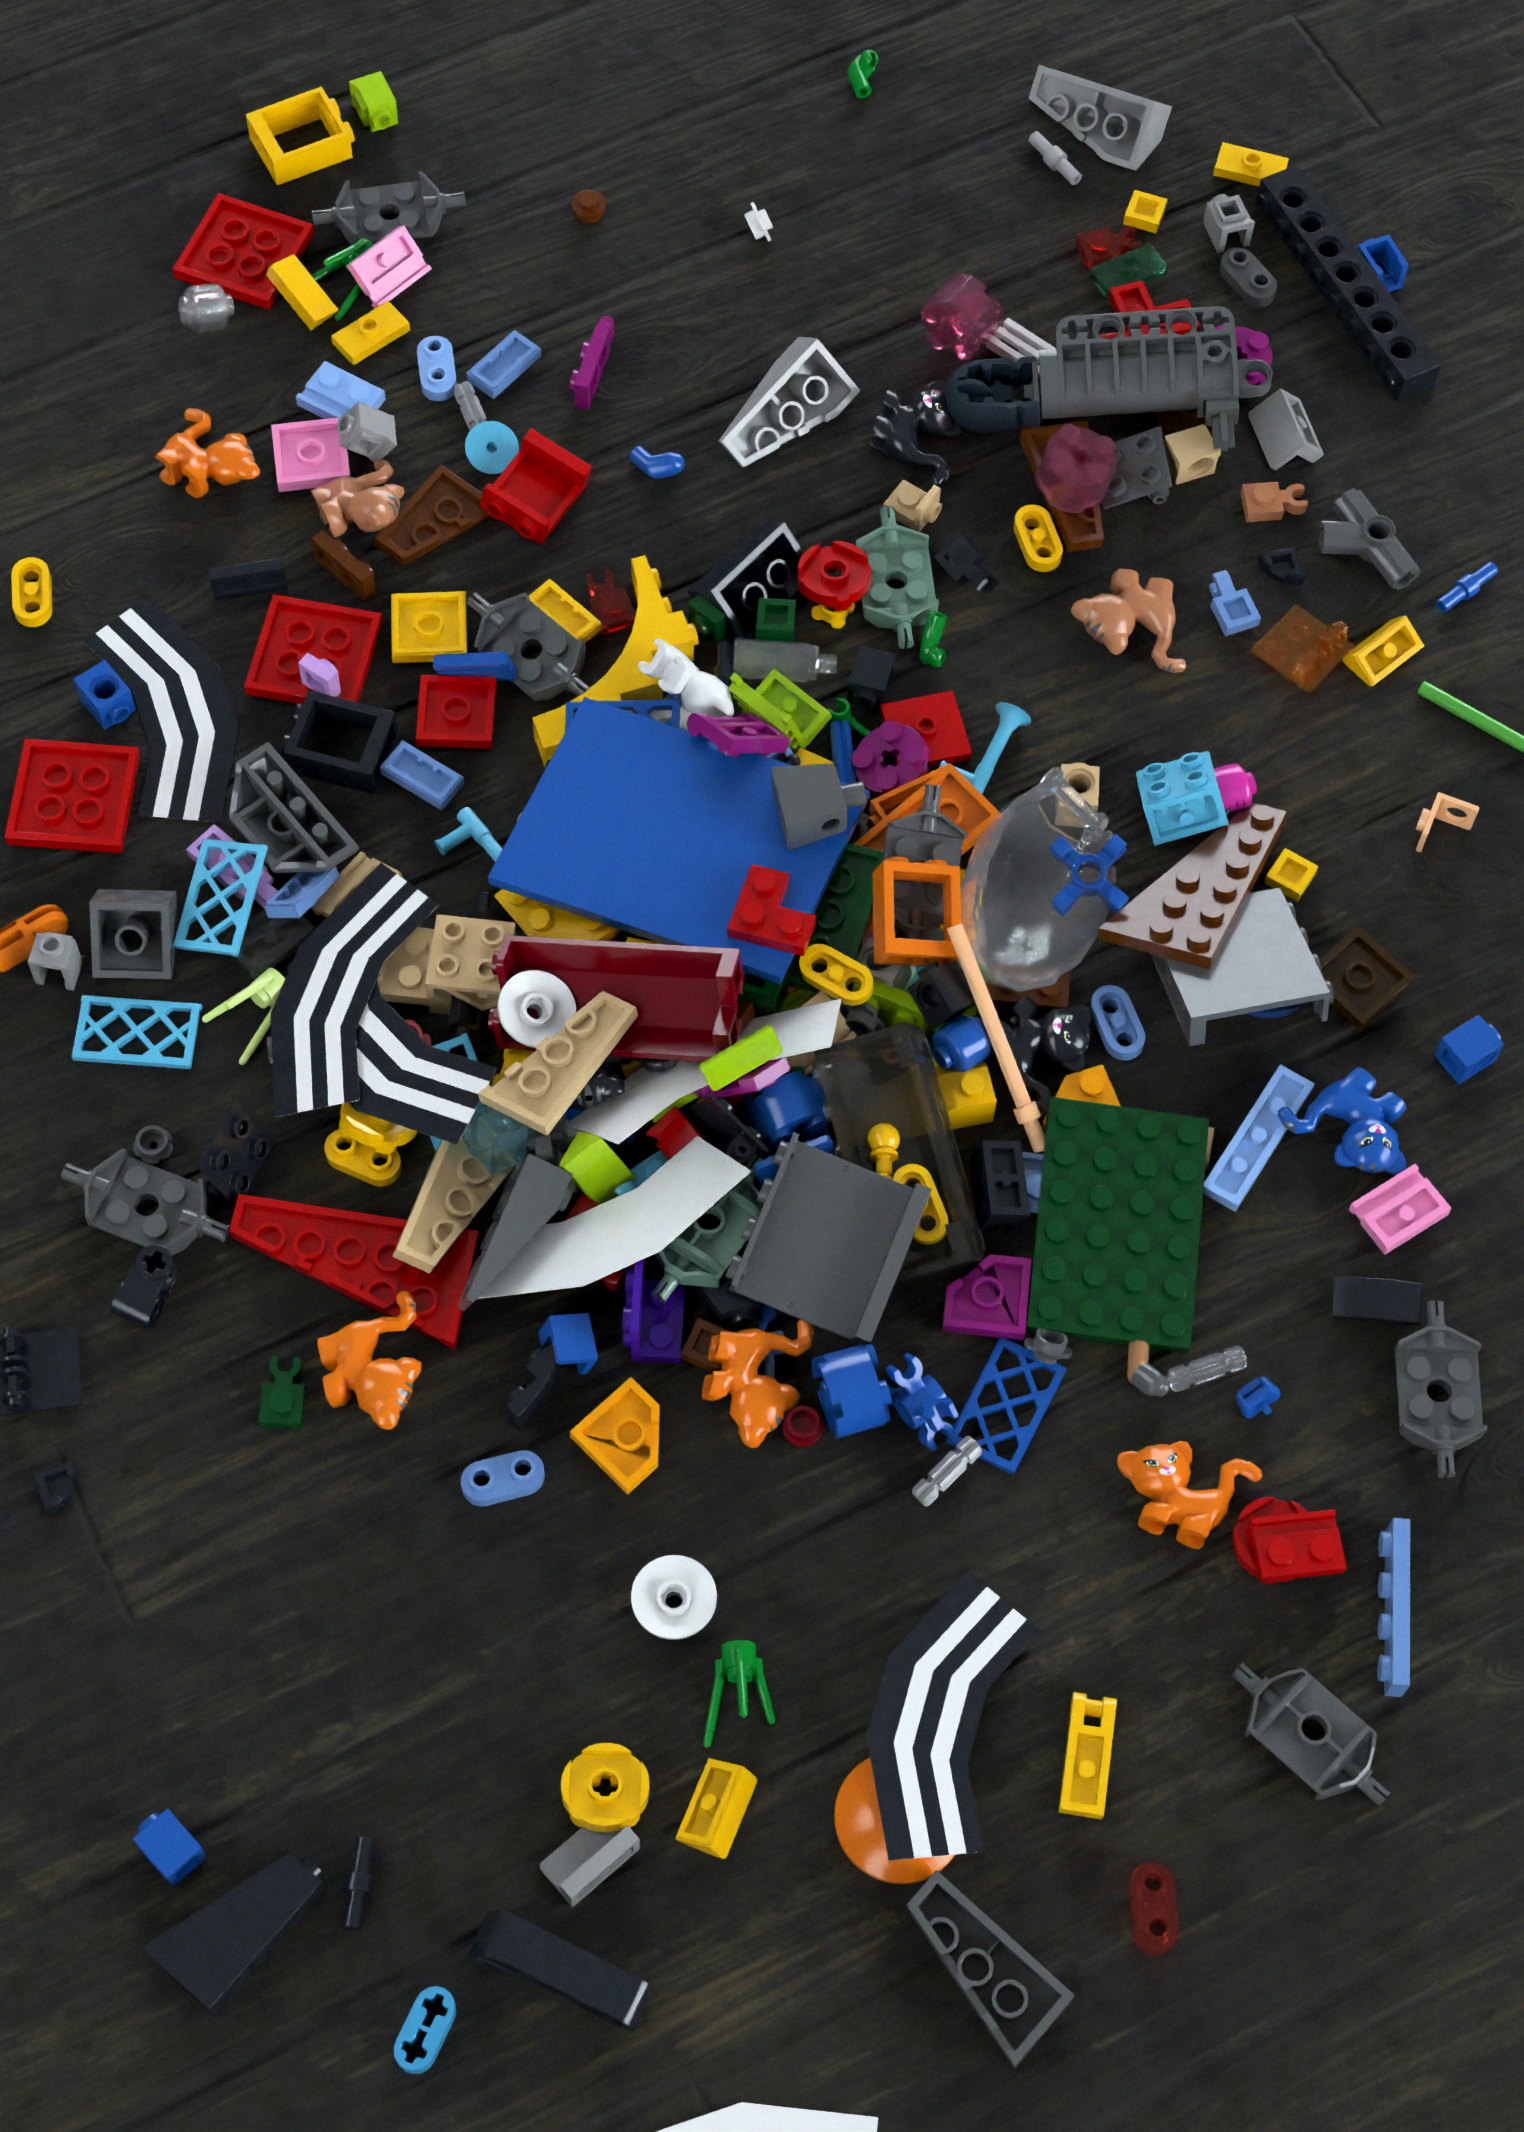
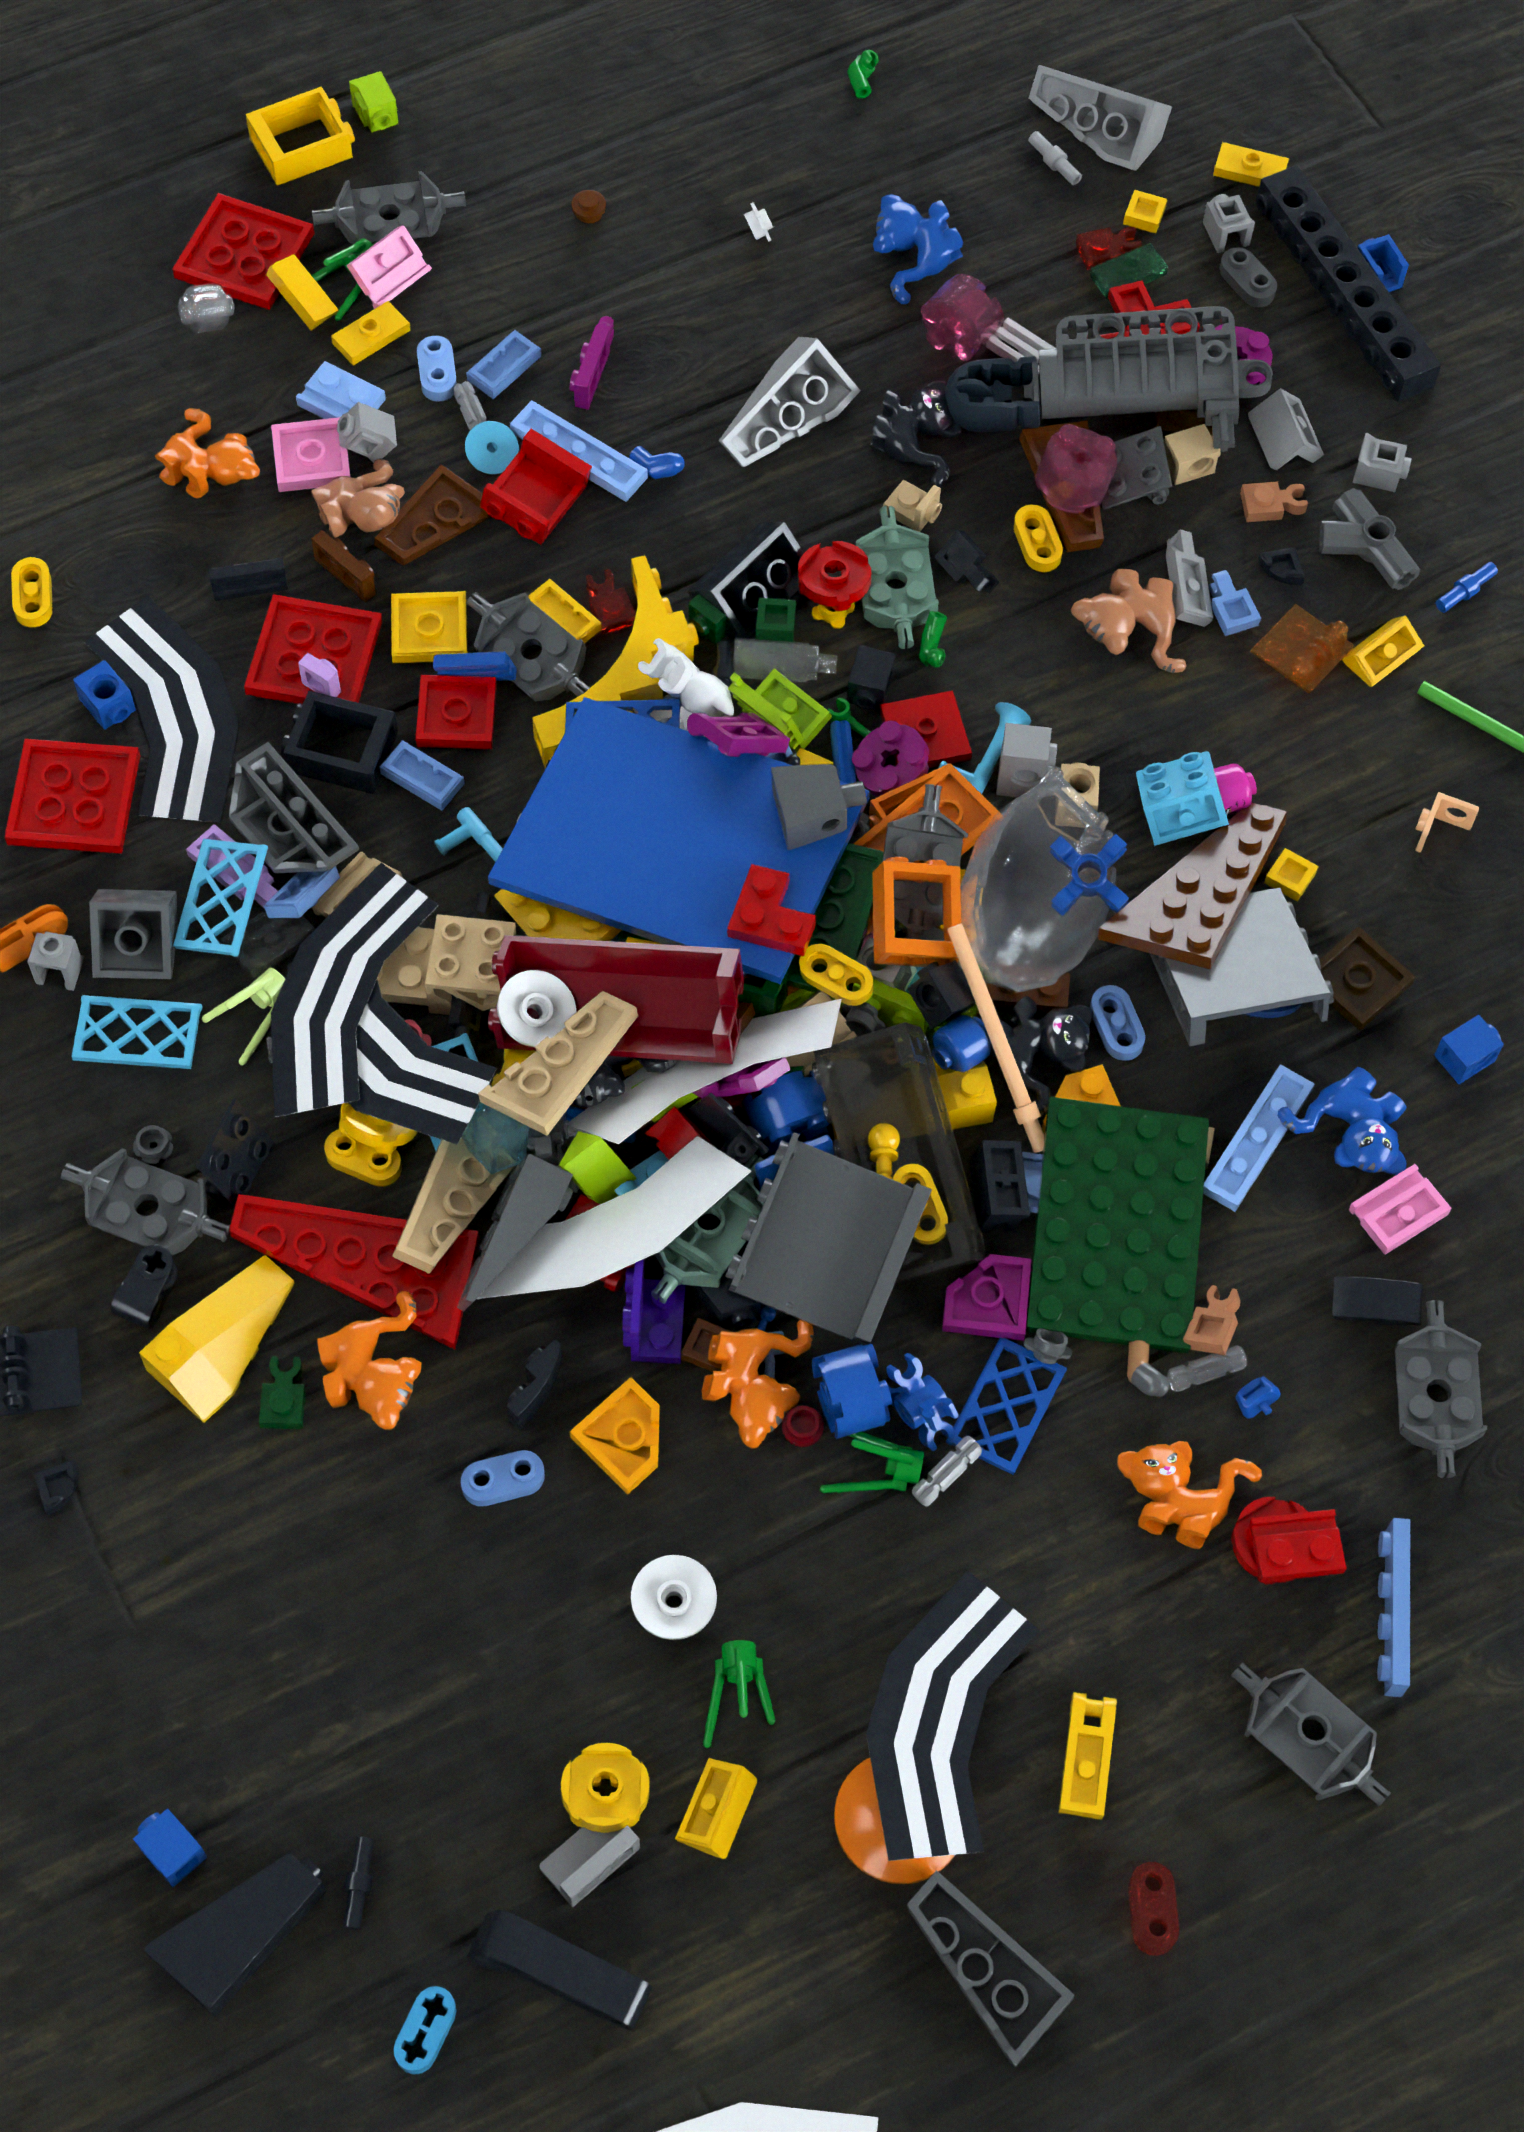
blue panel [538,1313,598,1375] -> none
lime slope [698,1025,782,1091] -> none
none -> yellow wedge [139,1255,295,1423]
none -> light blue plate [510,400,648,502]
none -> green plant [820,1432,924,1493]
none -> blue animal [873,194,963,304]
none -> light grey brick [996,723,1057,800]
none -> light grey hinge [1166,529,1213,627]
none -> nougat plate [1183,1285,1240,1355]
none -> light grey window [1353,433,1412,492]

